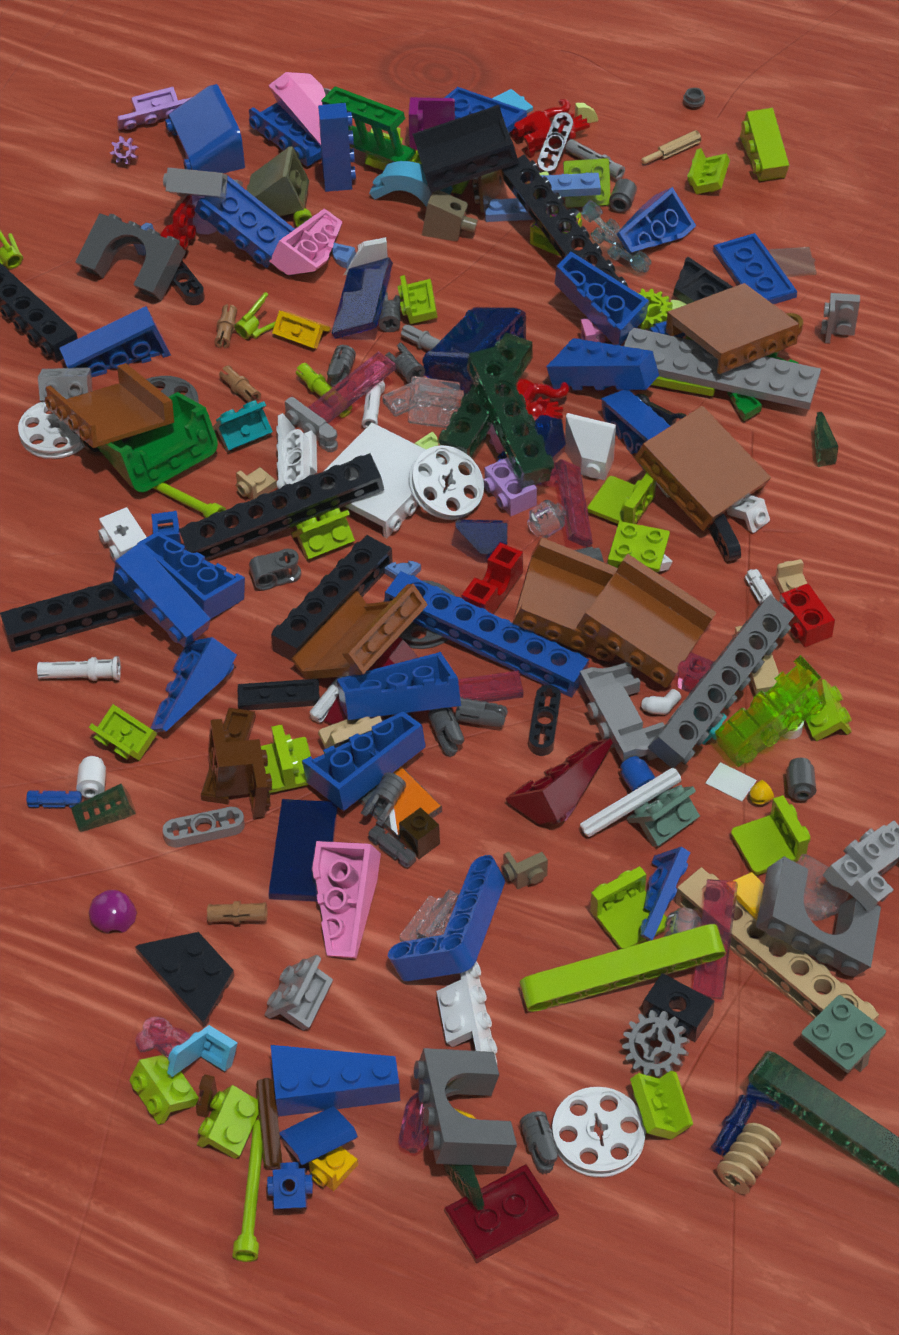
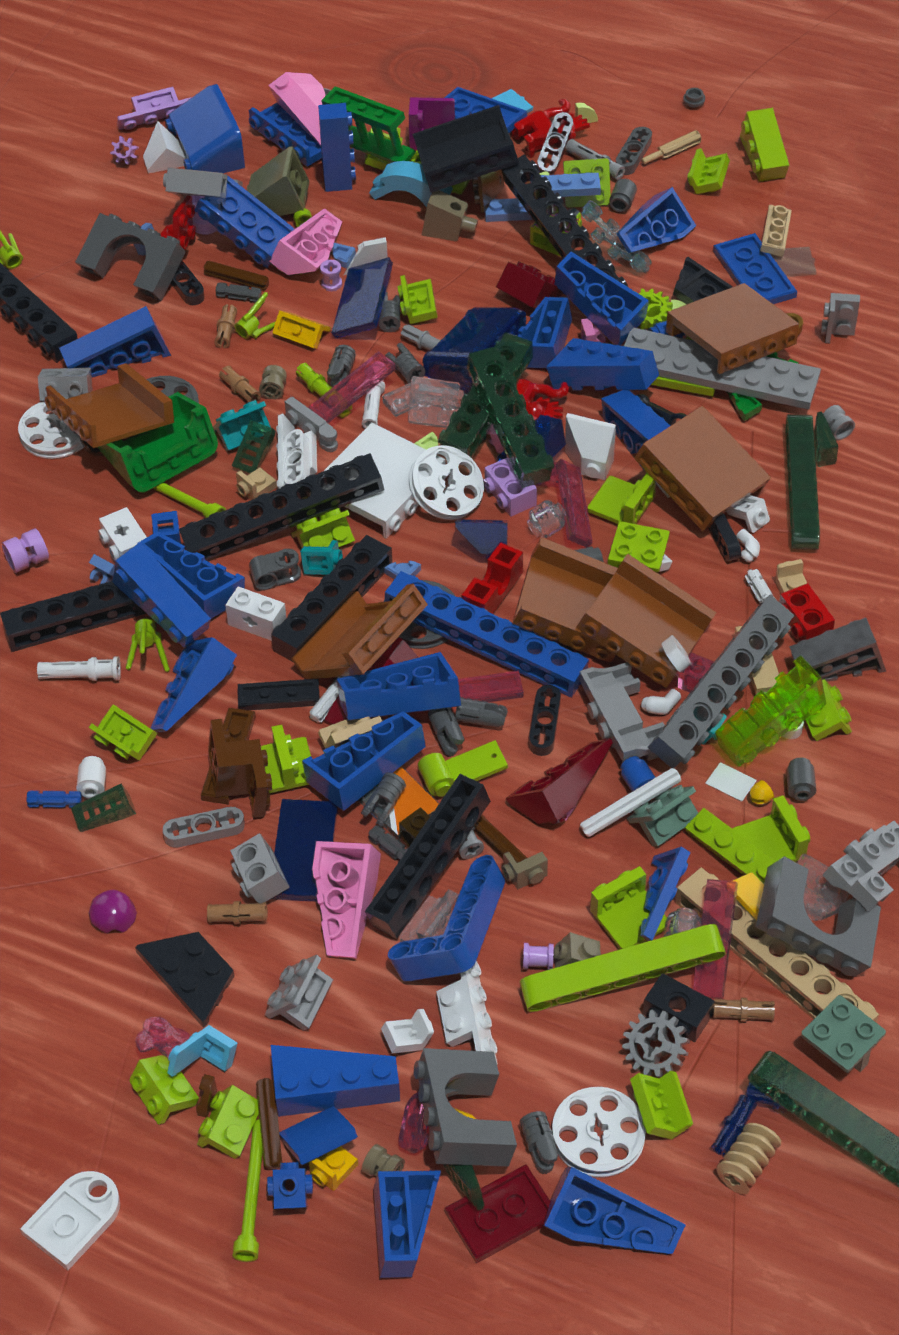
none -> lavender wheel [1,528,49,573]
none -> white tile [20,1171,120,1270]
none -> medium blue tile [89,554,115,584]
none -> lime plant [126,619,170,672]
none -> white slope [143,121,186,174]
none -> reddish brown axle [203,261,269,290]
none -> dark grey axle [215,282,262,302]
none -> white brick [225,587,286,641]
none -> light grey brick [230,833,290,903]
none -> clear green slope [232,420,276,473]
none -> dark tan wheel [259,365,287,399]
none -> teal bracket [300,540,343,575]
none -> lavender bush [320,260,342,291]
none -> dark tan wheel [362,1144,405,1176]
none -> black brick [365,774,491,939]
none -> blue wedge [373,1171,441,1278]
none -> white bracket [381,1009,434,1053]
none -> lime door [418,740,508,797]
none -> light grey bush [459,827,484,859]
none -> reddish brown axle [474,815,527,863]
none -> dark red slope [496,261,563,309]
none -> blue wedge [506,297,572,368]
none -> lavender bush [523,943,554,970]
none -> blue wedge [543,1167,686,1254]
none -> dark tan bracket [553,932,601,968]
none -> dark grey beam [616,127,652,175]
none -> white beam [661,635,692,673]
none -> lime plate [685,808,776,884]
none -> medium nougat pin [713,998,775,1022]
none -> white arm [736,529,760,563]
none -> tan tile [760,205,792,257]
none -> clear green beam [786,414,820,550]
none -> flat silver wedge [789,618,886,686]
none -> light grey wheel [820,405,855,440]

